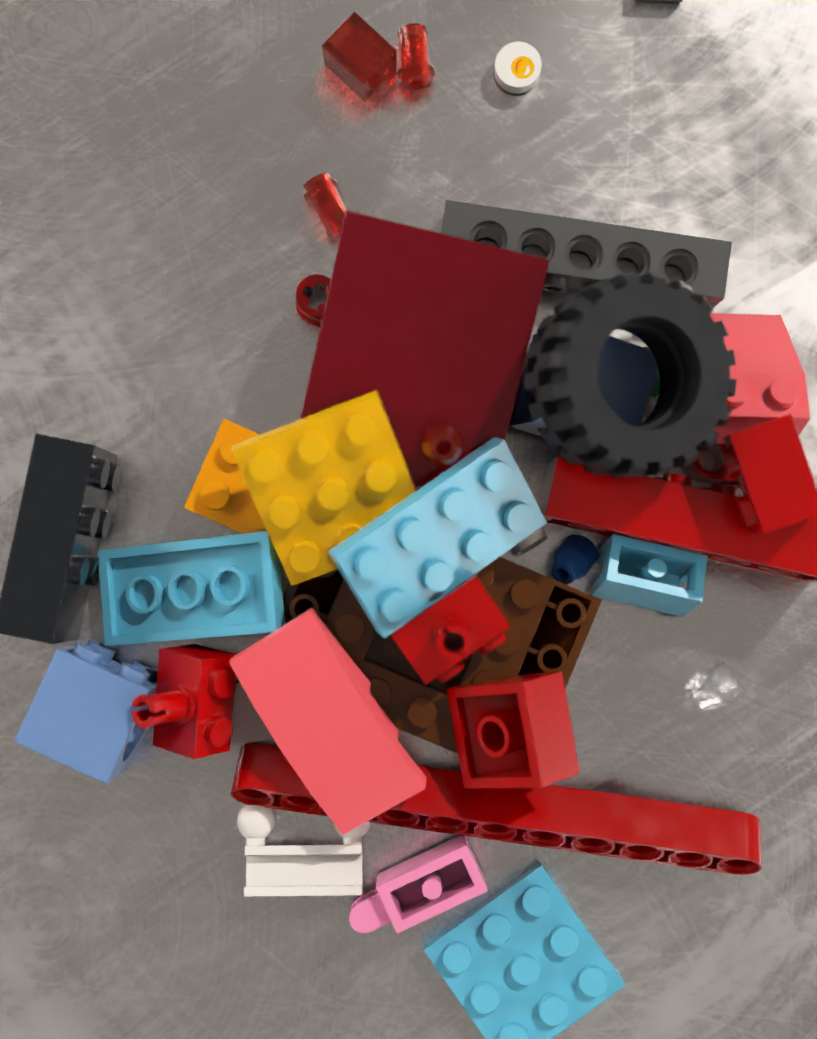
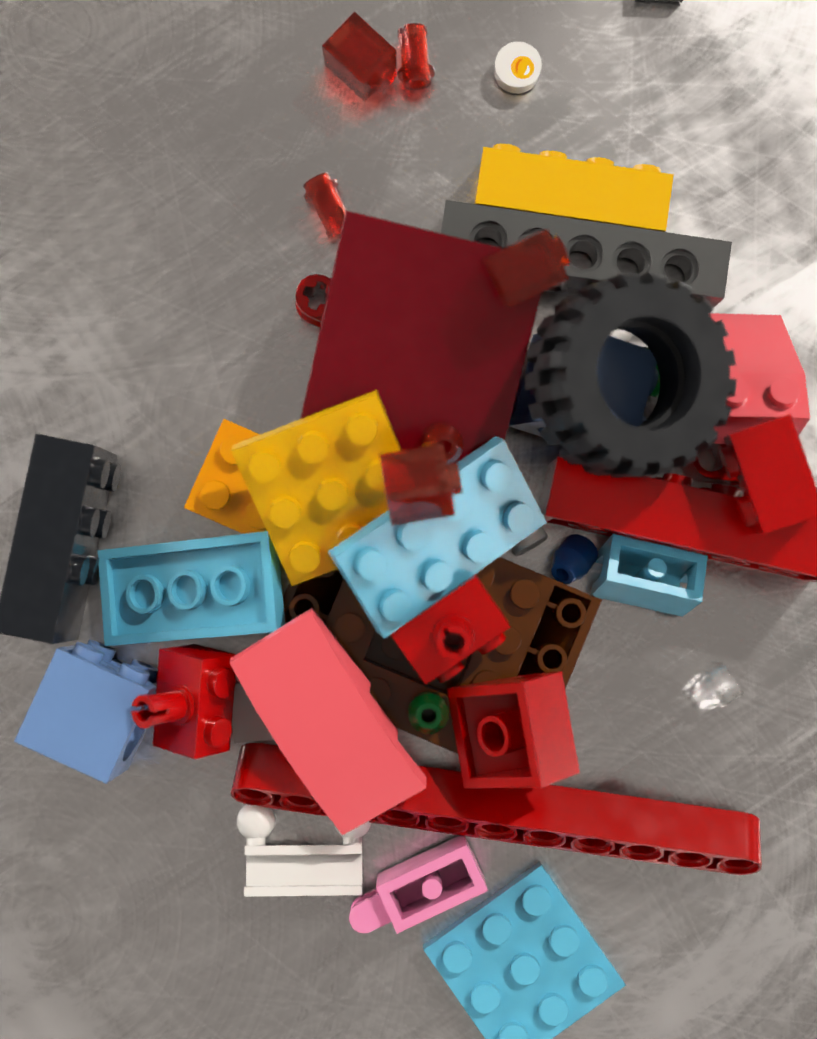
none -> clear red brick [379,443,463,526]
none -> dark green hose [408,691,449,735]
none -> yellow brick [475,144,674,232]
none -> clear red brick [482,229,570,307]

